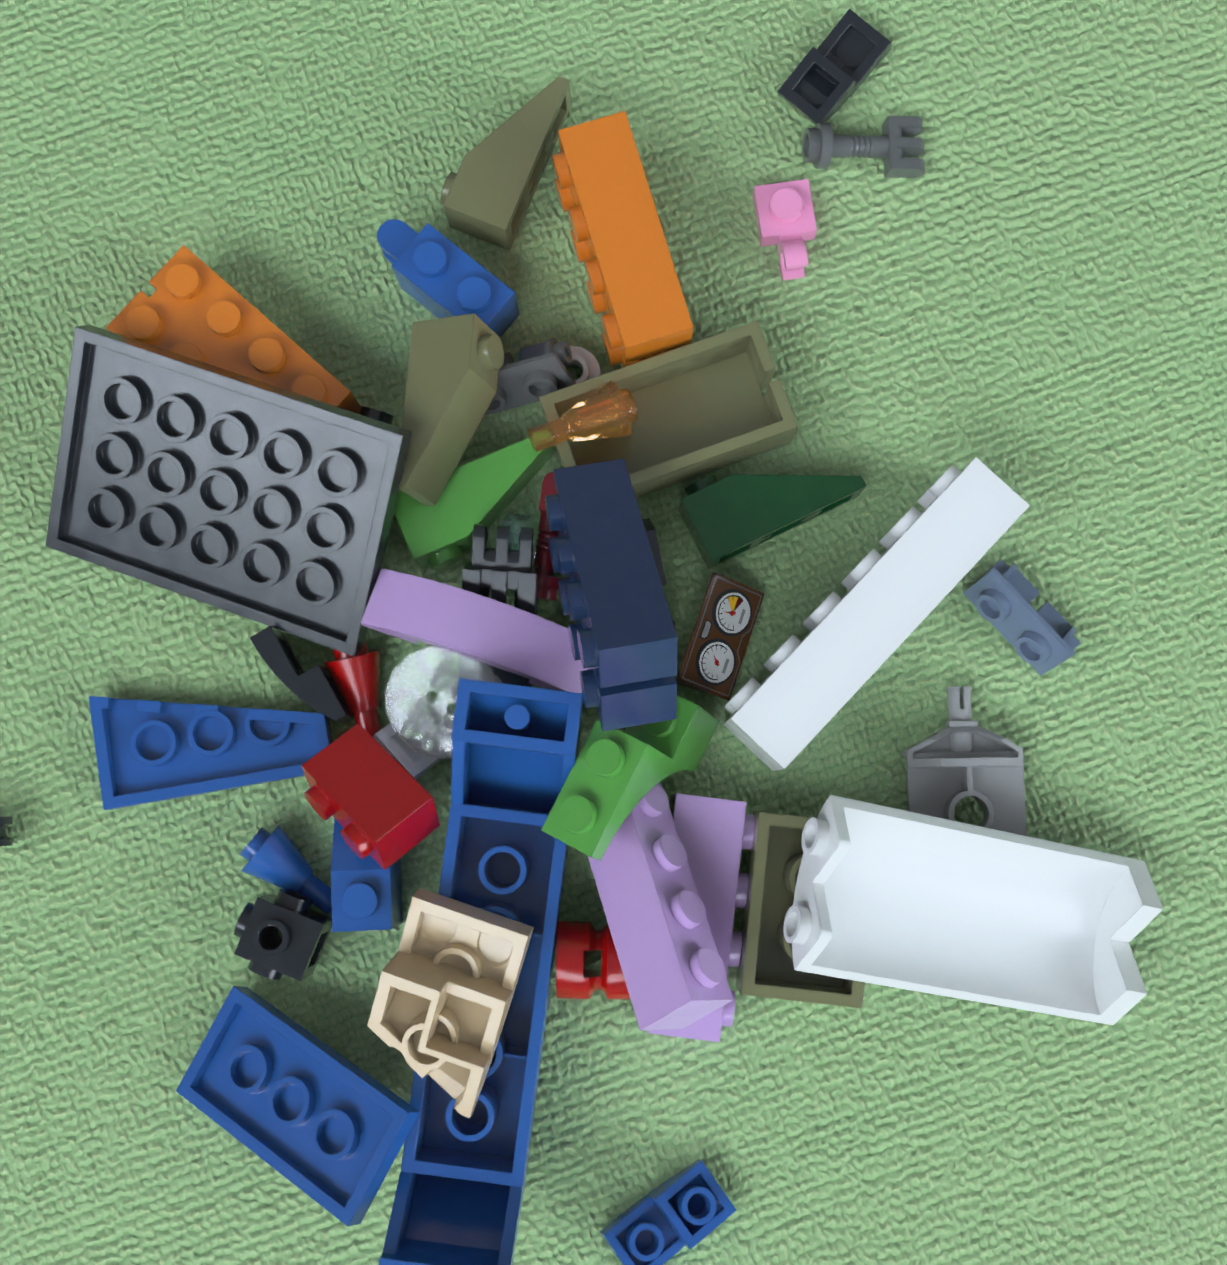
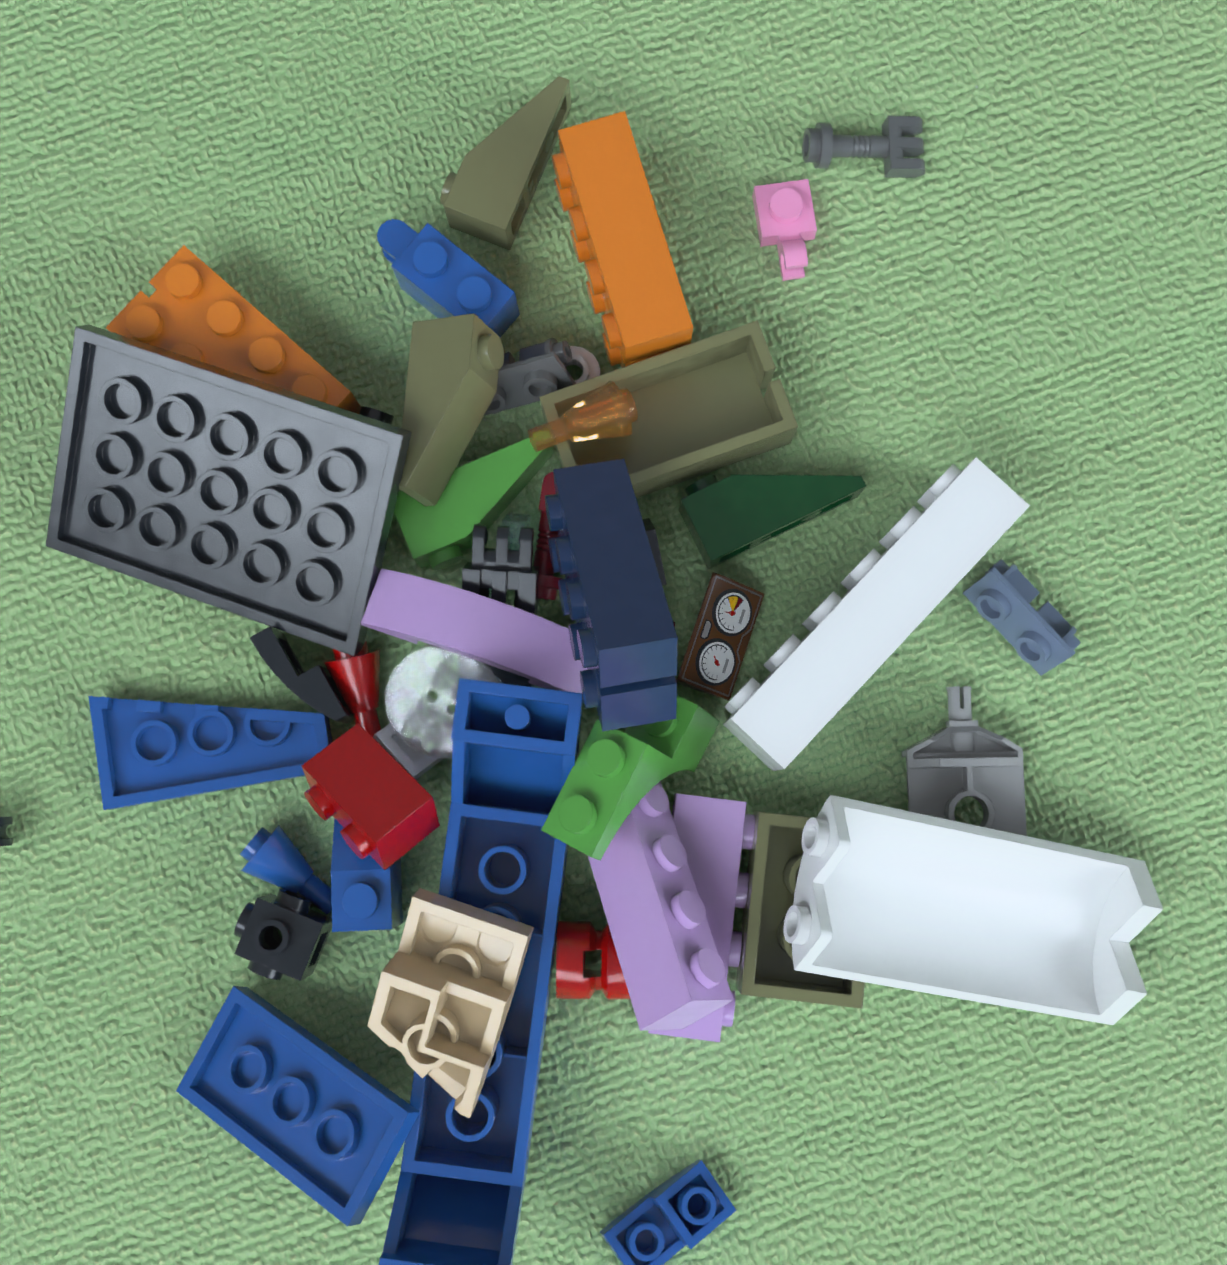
black slope [777,9,891,125] -> none

